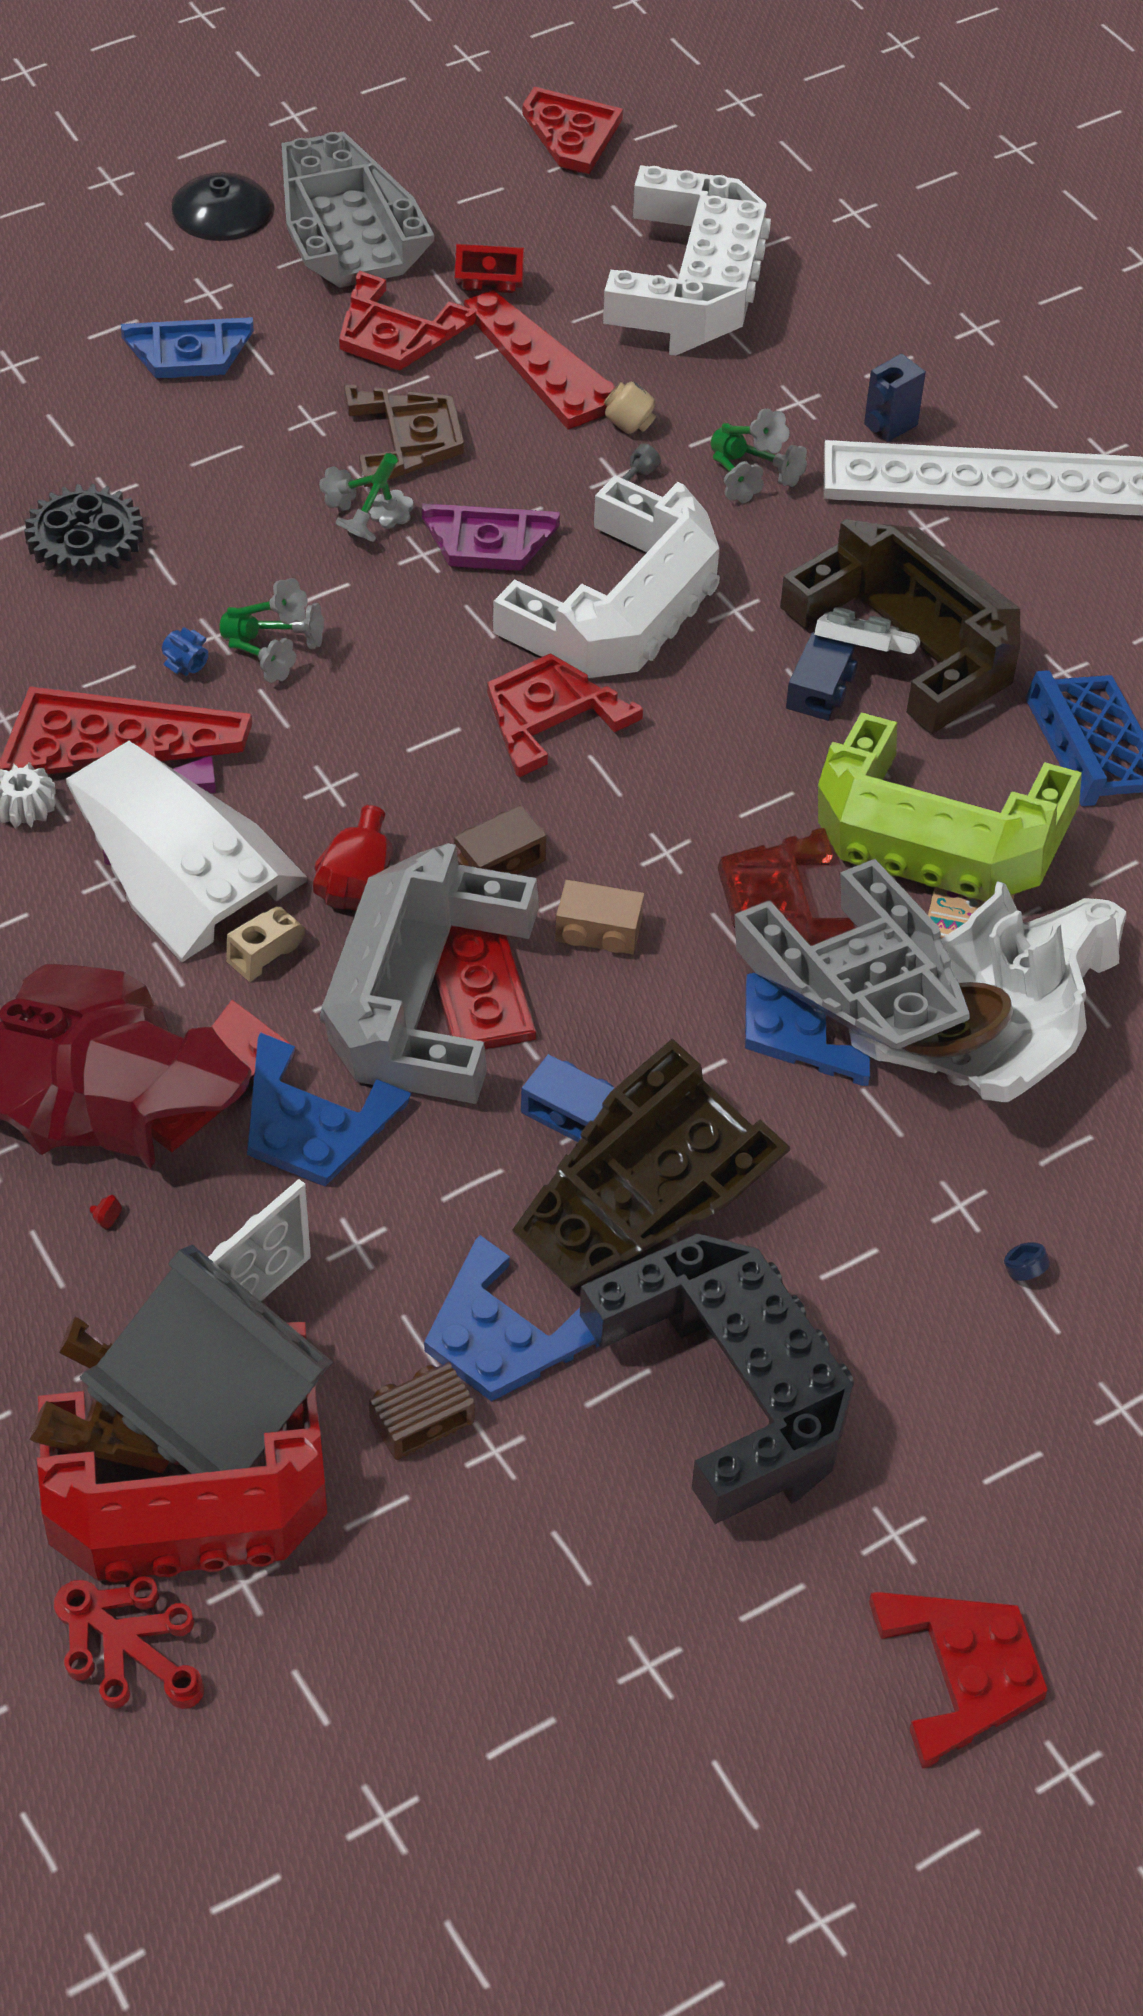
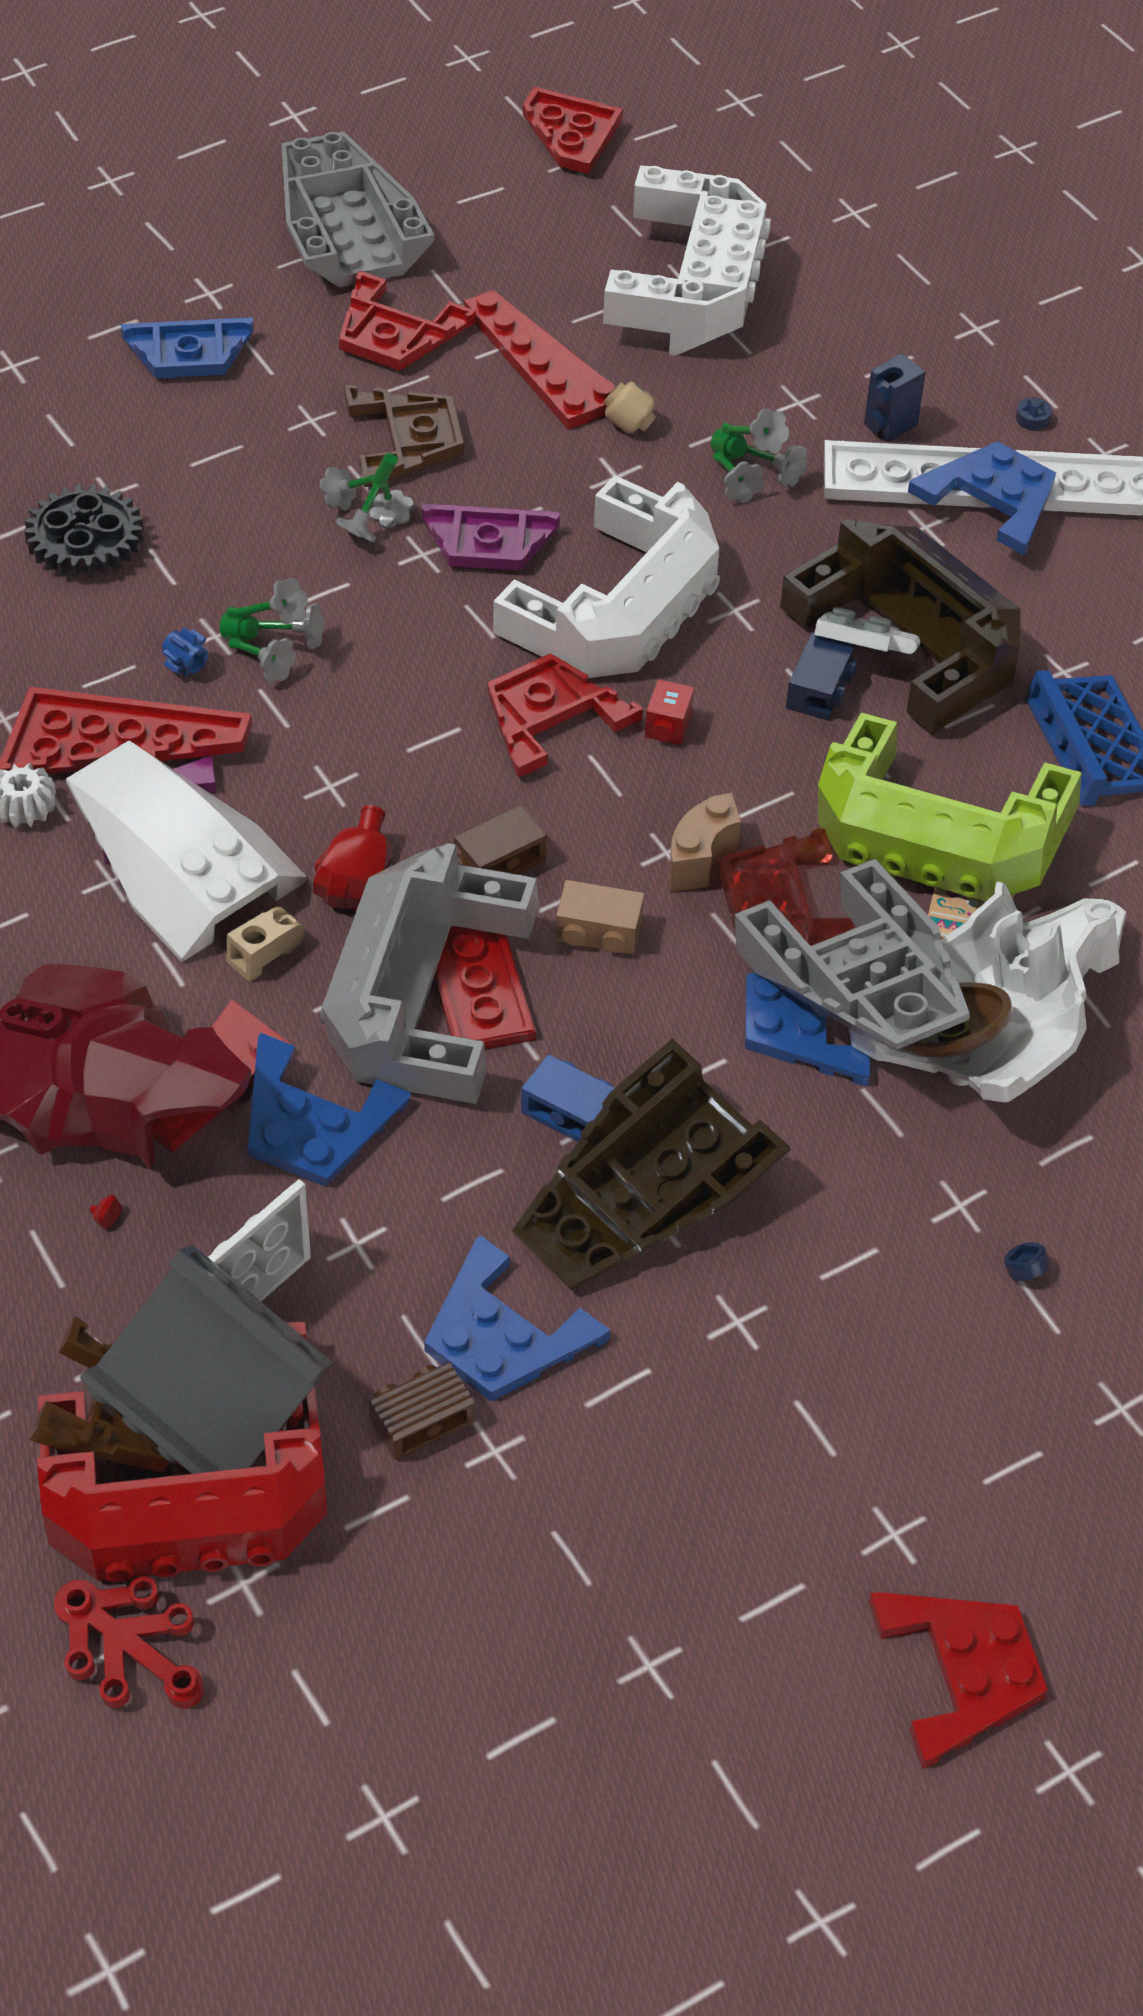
black dish [172,172,270,241] -> none
red brick [454,244,525,293] -> none
black wedge [580,1233,854,1524] -> none
dark grey hinge [622,443,661,481] -> none
none -> red brick [645,679,695,745]
none -> medium nougat brick [669,792,741,893]
none -> blue wing [908,441,1057,555]
none -> dark blue tile [1016,397,1052,430]

